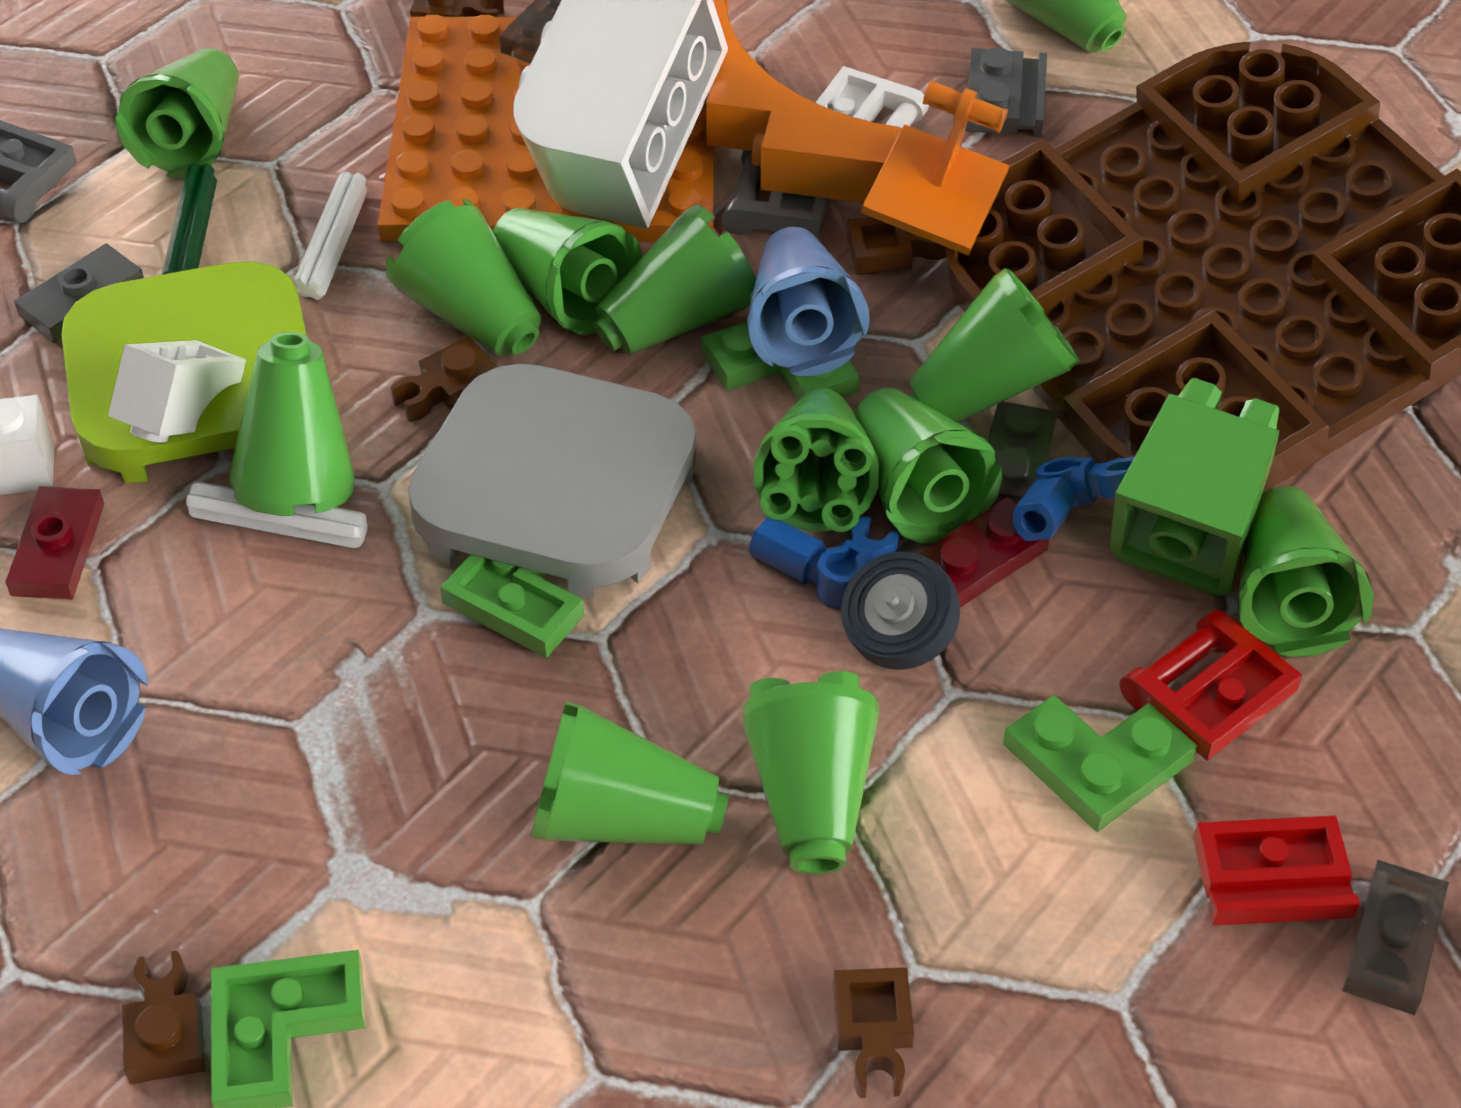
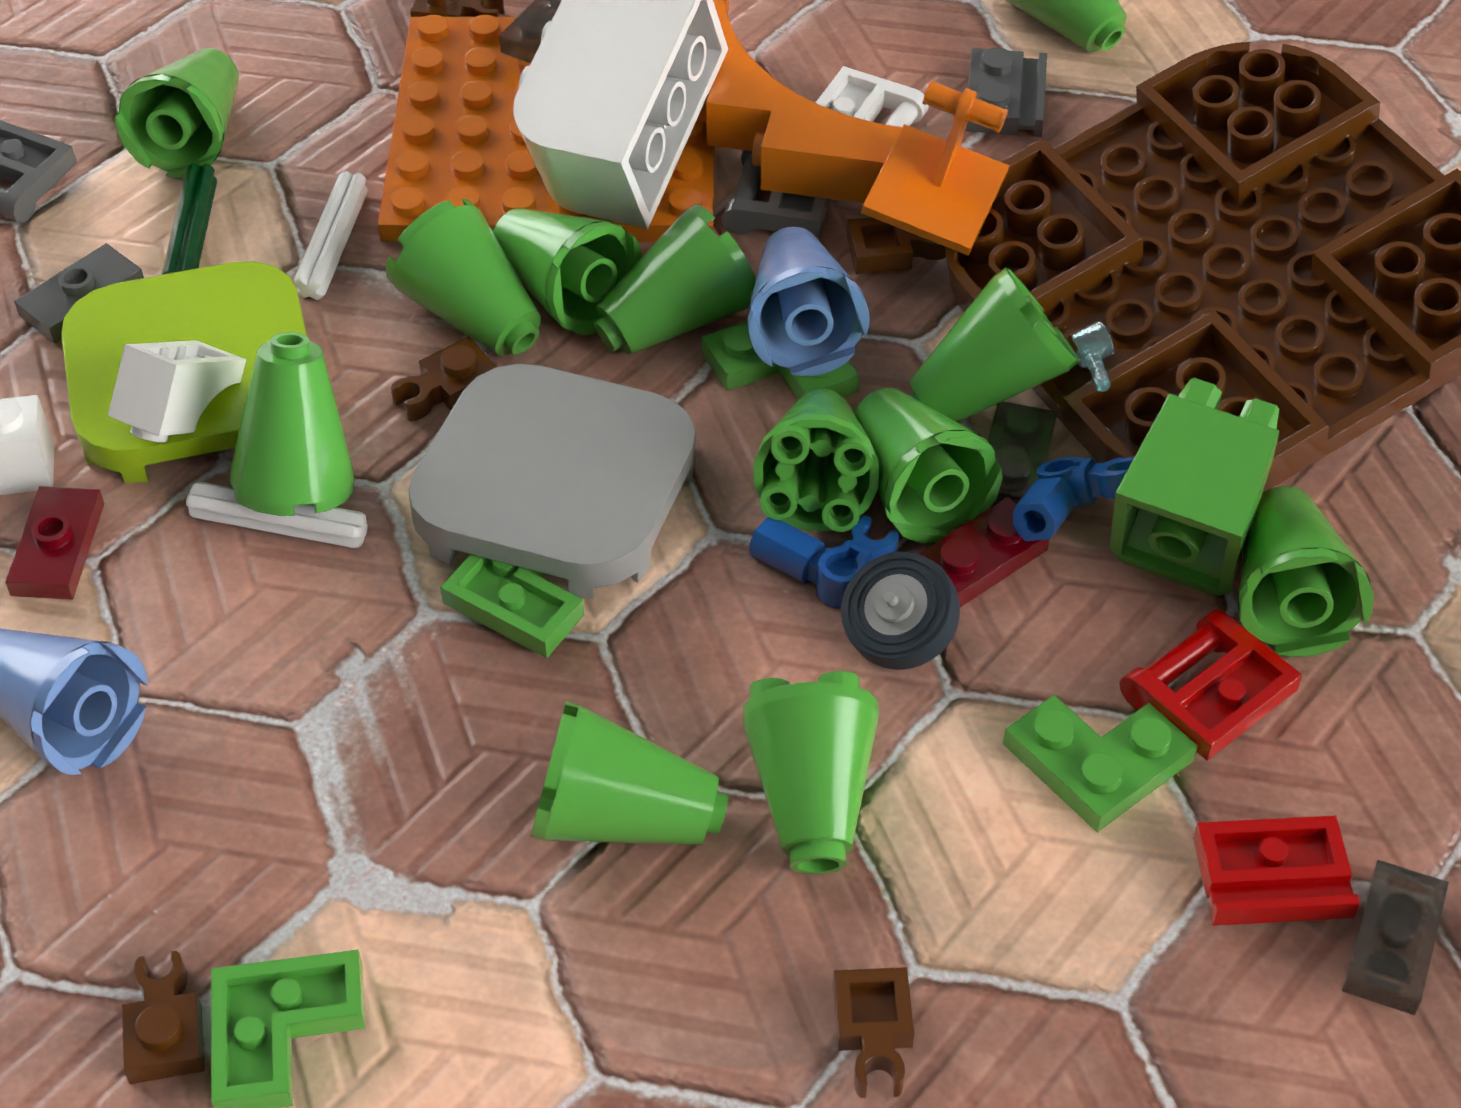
none -> clear light blue hand [1071,321,1114,392]

